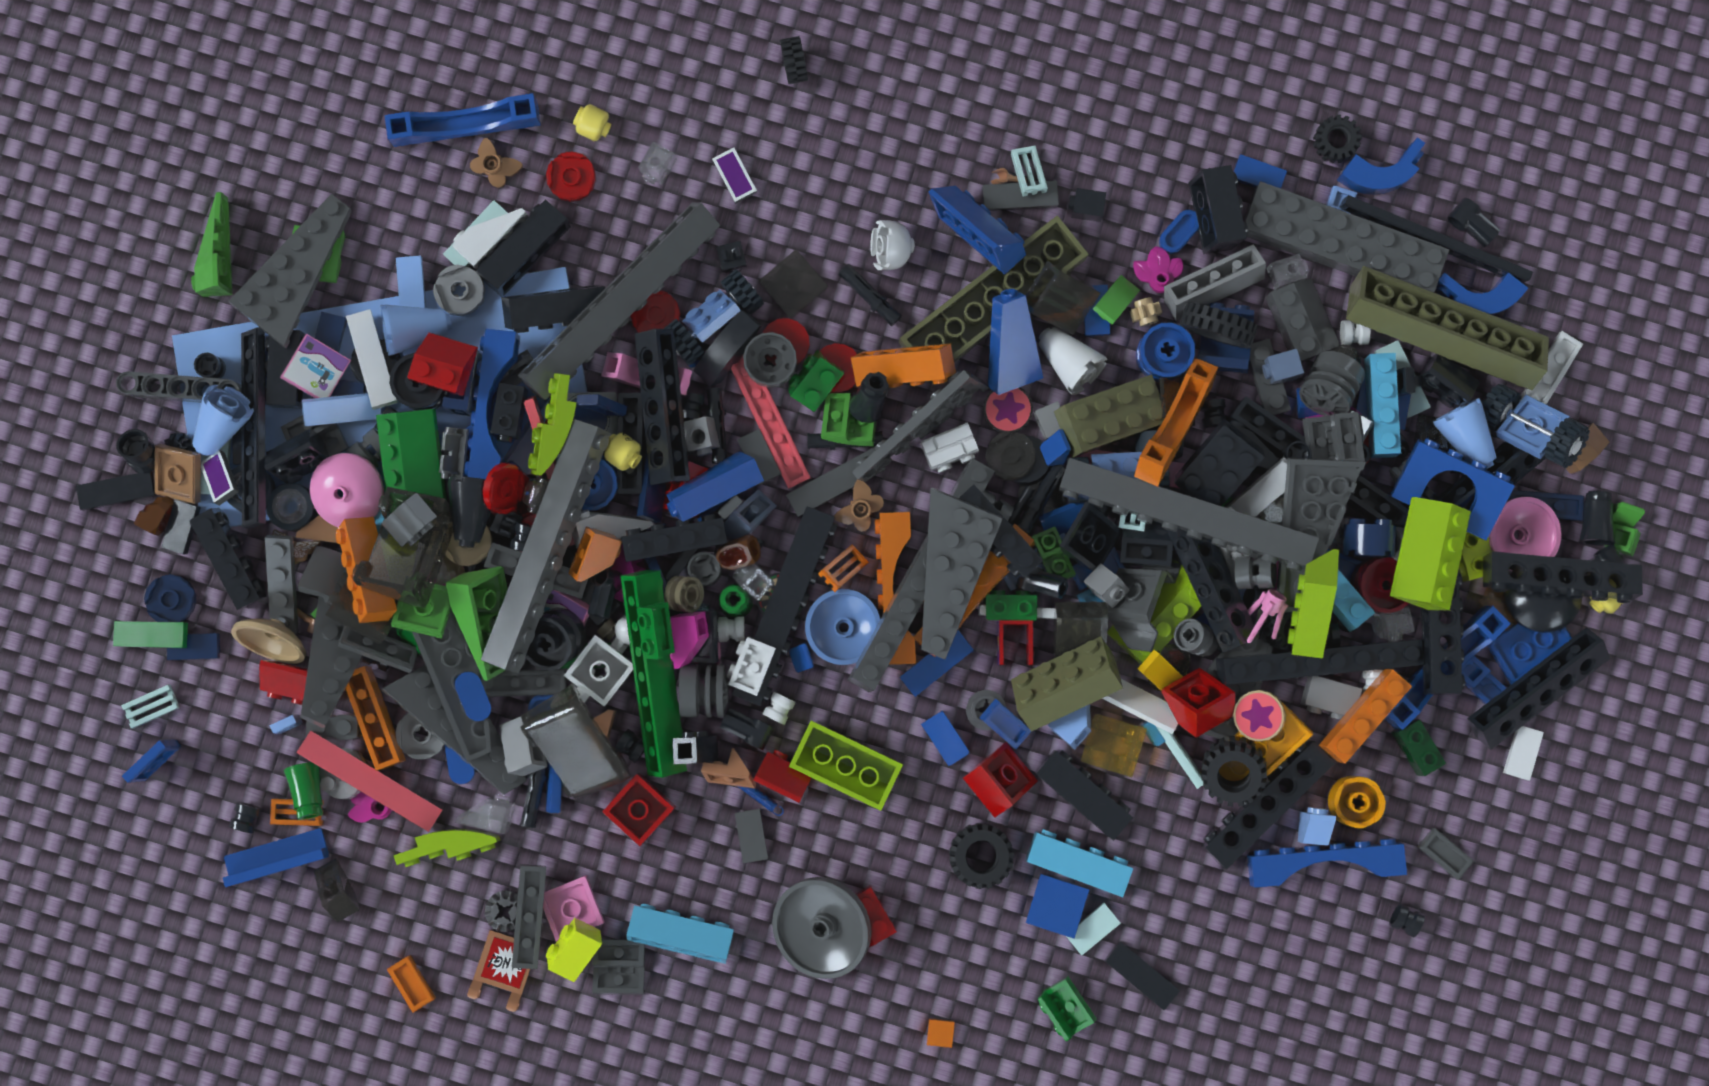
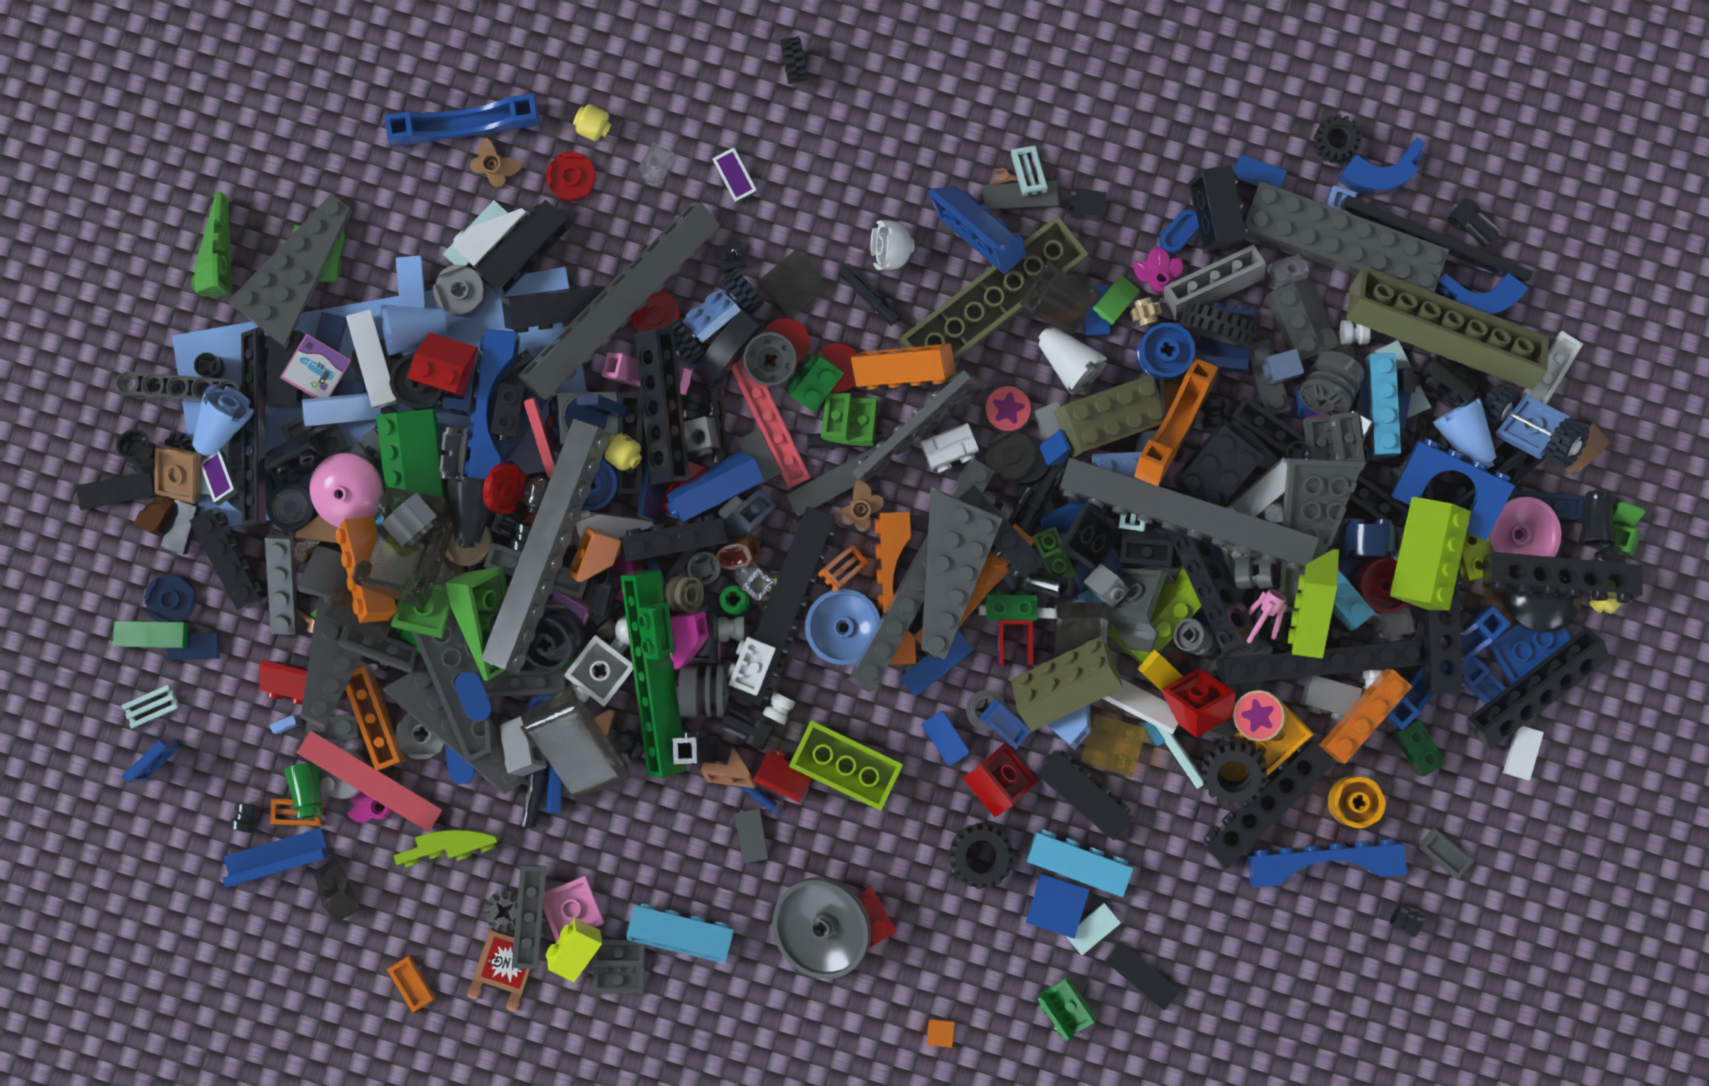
tan dish [231,618,306,664] -> none
clear slope [455,794,515,834] -> none
lime slope [528,373,577,476] -> none
red brick [602,773,677,846] -> none
blue slope [789,643,814,673] -> none
black plant [849,372,889,423] -> none
slope [988,289,1044,395] -> none
light blue slope [1298,807,1336,845] -> none

